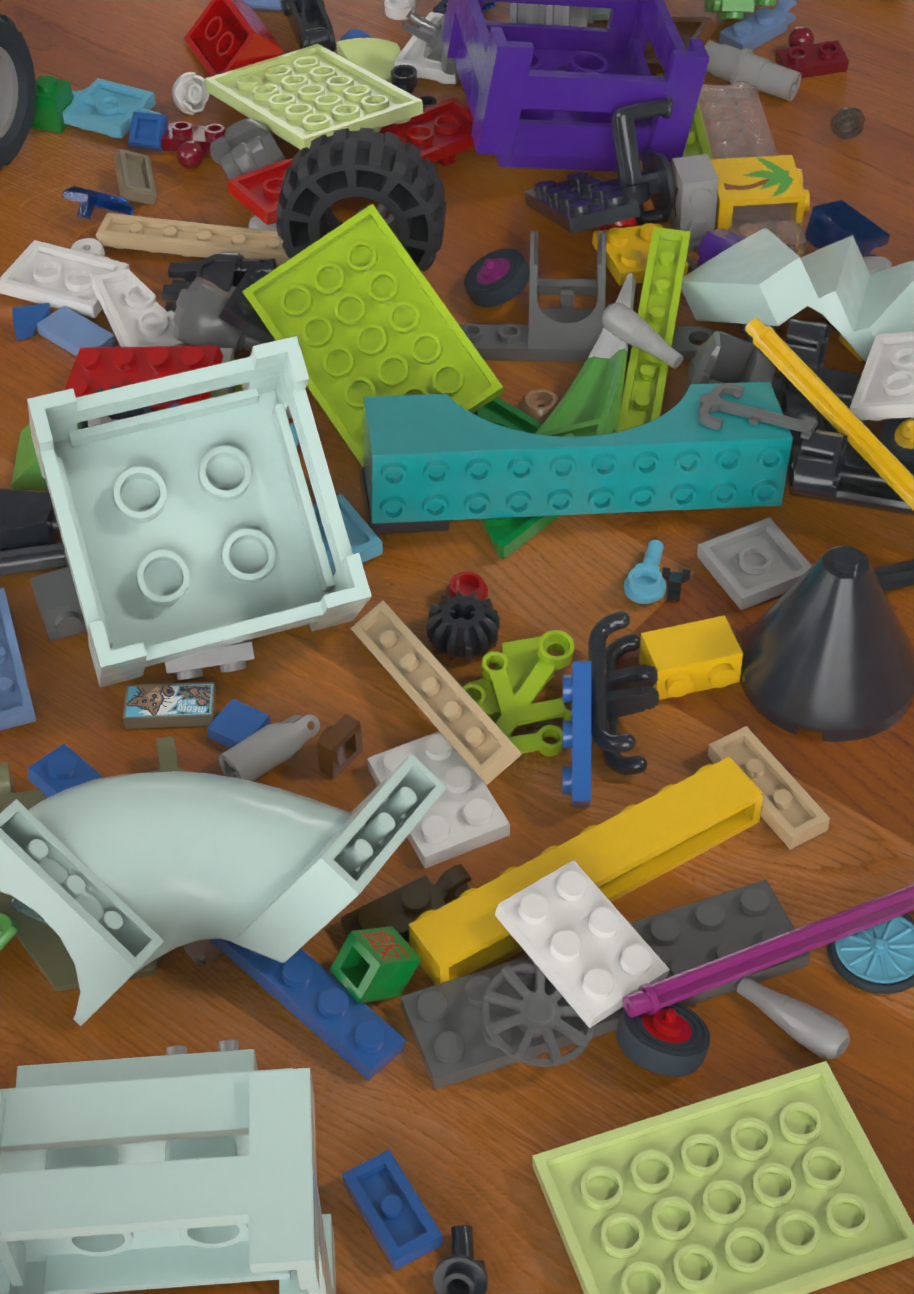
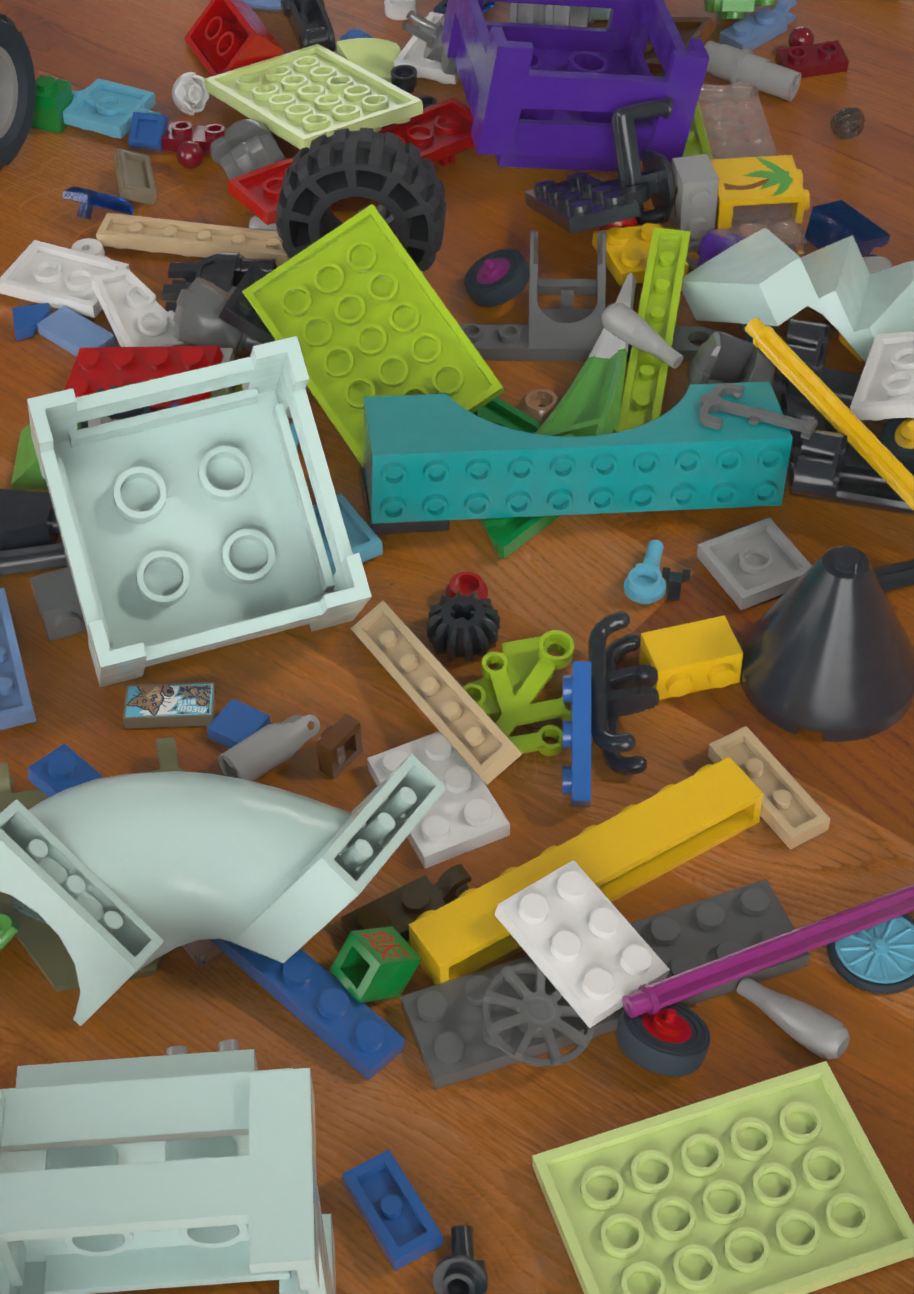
light grey plate [165,640,255,680] -> none

